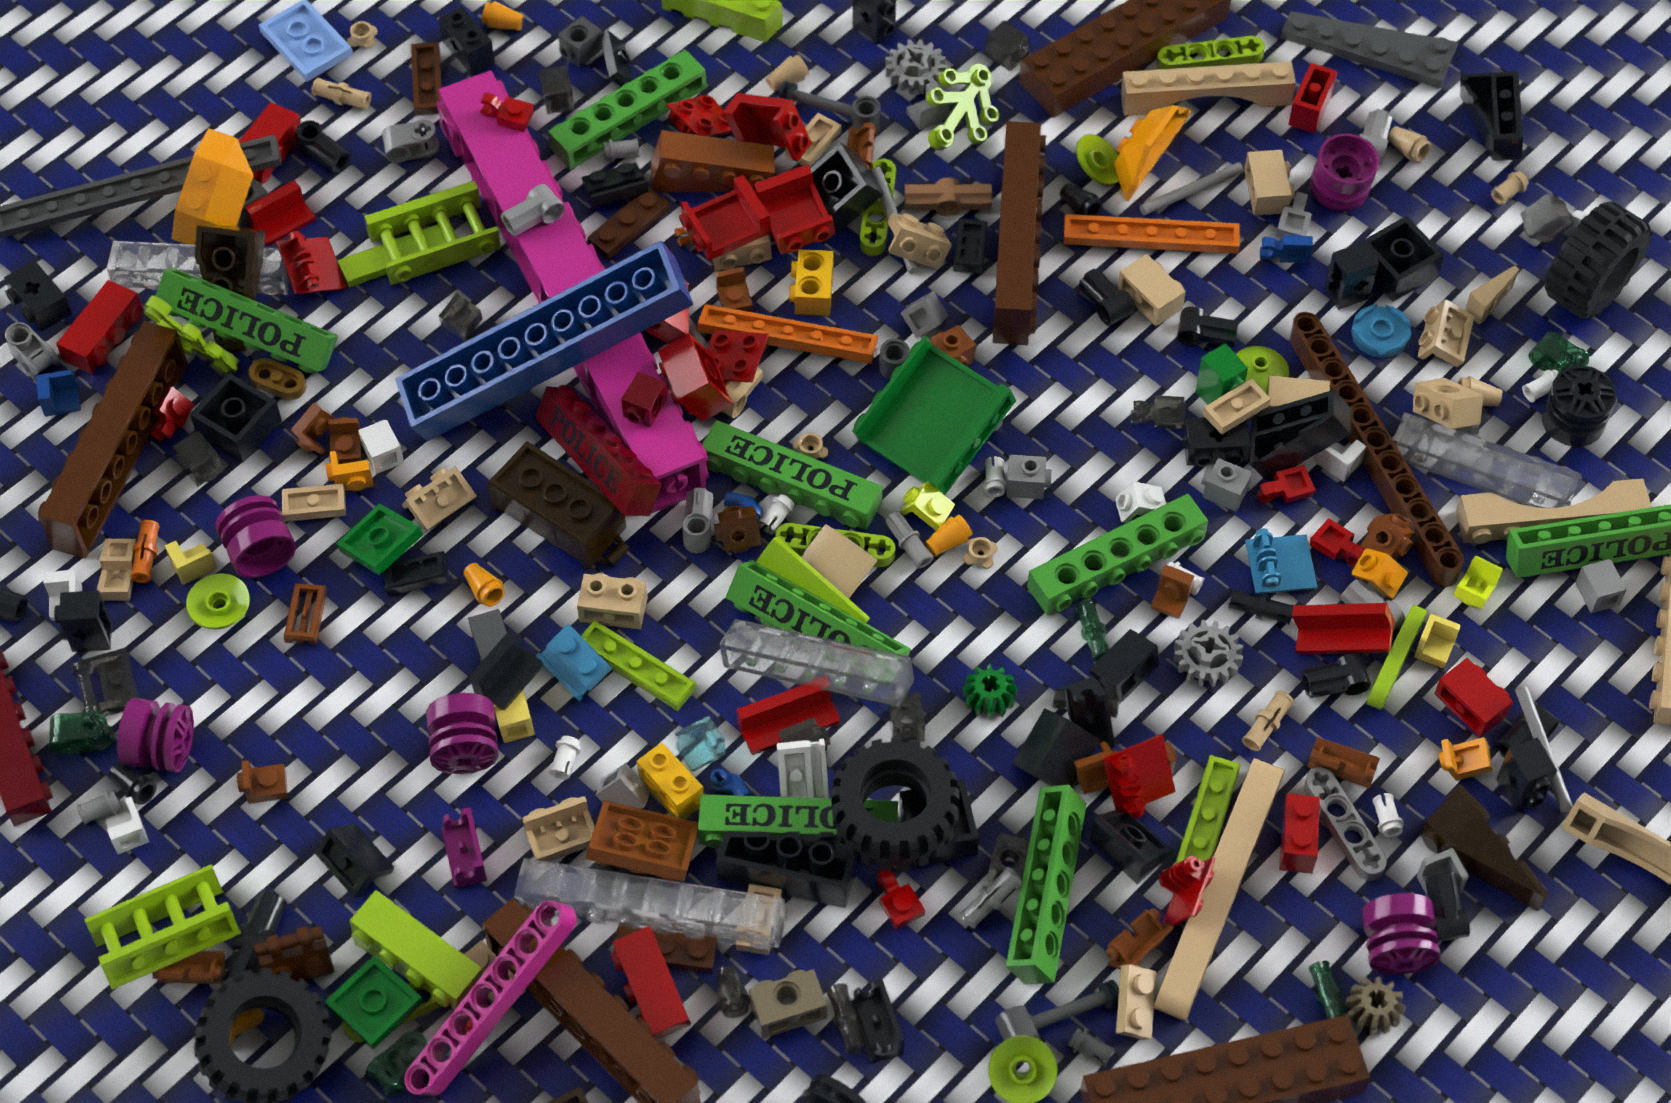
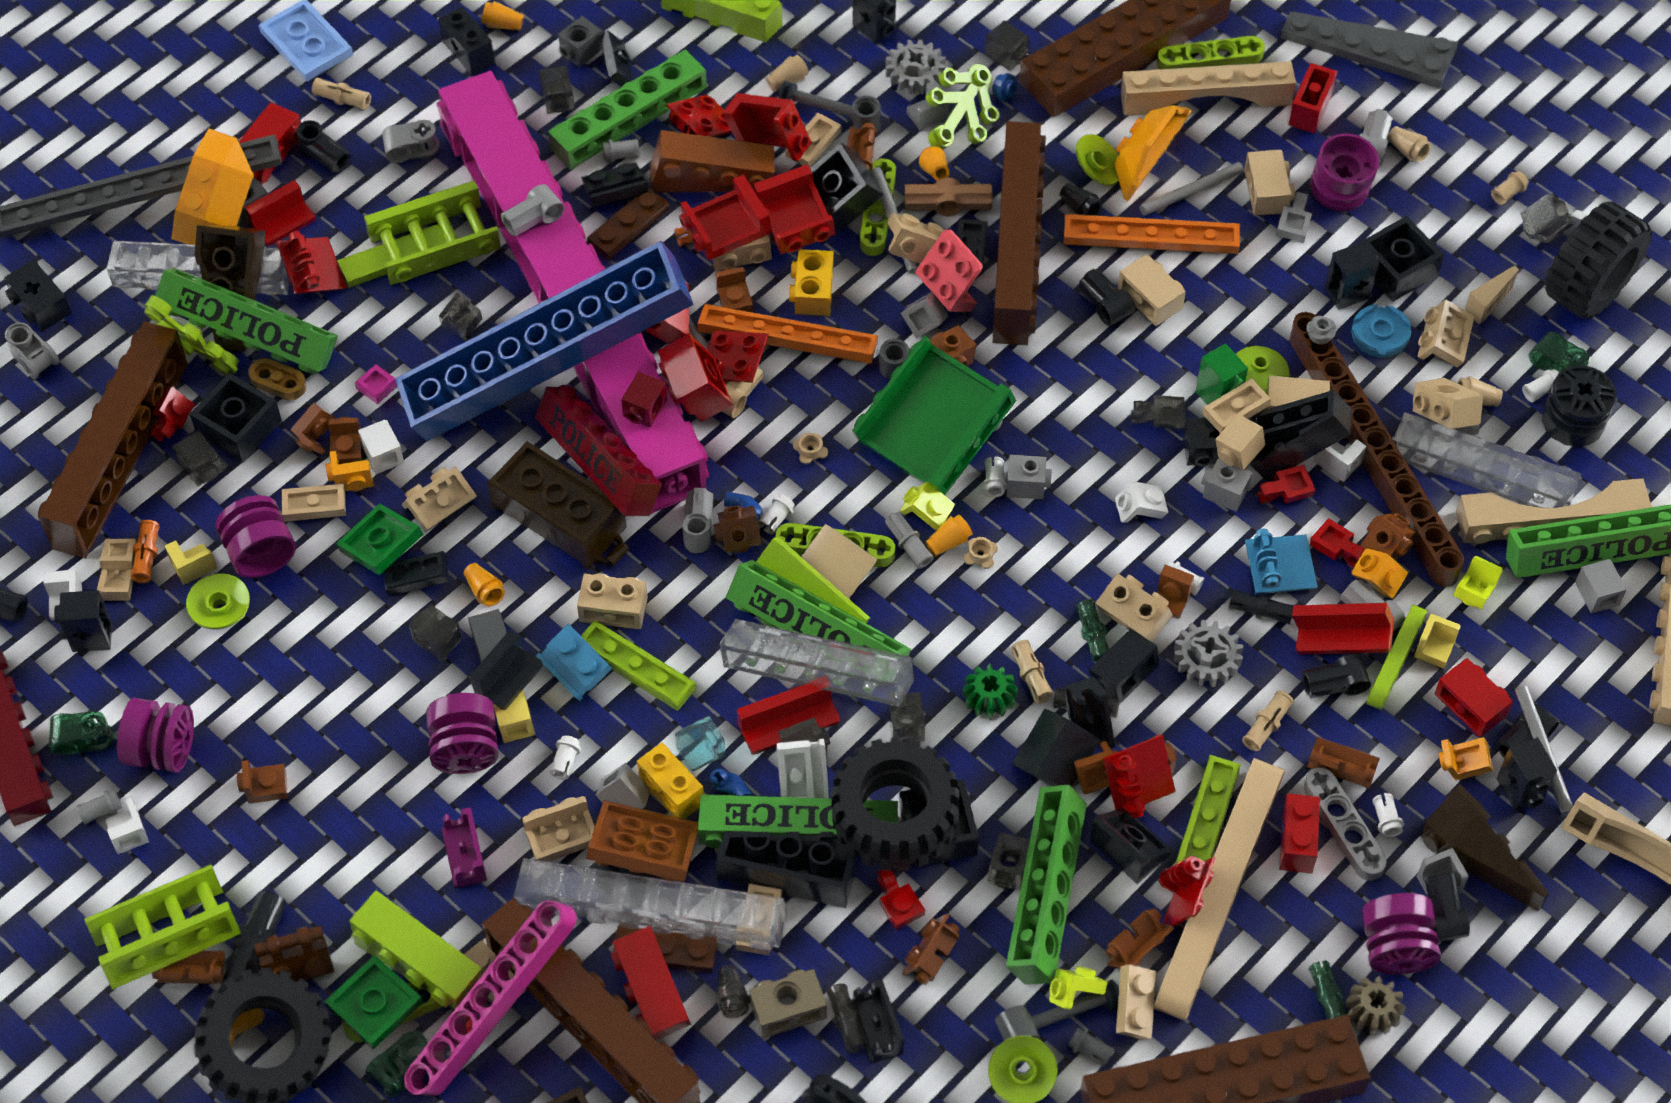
blue panel [36,370,81,417] -> none
red brick [56,280,143,374] -> none
clear smoke plate [71,647,139,724] -> none
black cone [109,763,157,805] -> none
dark orange tile [283,583,327,645] -> none
black panel [314,824,394,897] -> none
tan plate [347,21,378,48] -> none
reddish brown plate [411,42,442,116] -> none
red plate [480,92,534,132] -> none
bright green brick [702,420,883,531] -> none
light grey pin [960,867,1022,928] -> none
bright green brick [1027,494,1208,615] -> none
black piece [1177,306,1239,347] -> none
blue plate [1260,235,1313,263] -> none
black wedge [1460,71,1523,161] -> none
none -> dark pink tile [355,364,398,405]
none -> clear smoke brick [409,604,462,661]
none -> dark orange hinge [902,914,960,985]
none -> coral bracket [915,230,982,312]
none -> light orange cone [919,146,950,181]
none -> blue plate [992,73,1017,102]
none -> tan pin [1010,640,1054,704]
none -> neon yellow bracket [1049,966,1108,1009]
none -> tan brick [1095,573,1173,642]
none -> tan brick [1215,414,1265,471]
none -> light grey plate [1306,316,1336,344]

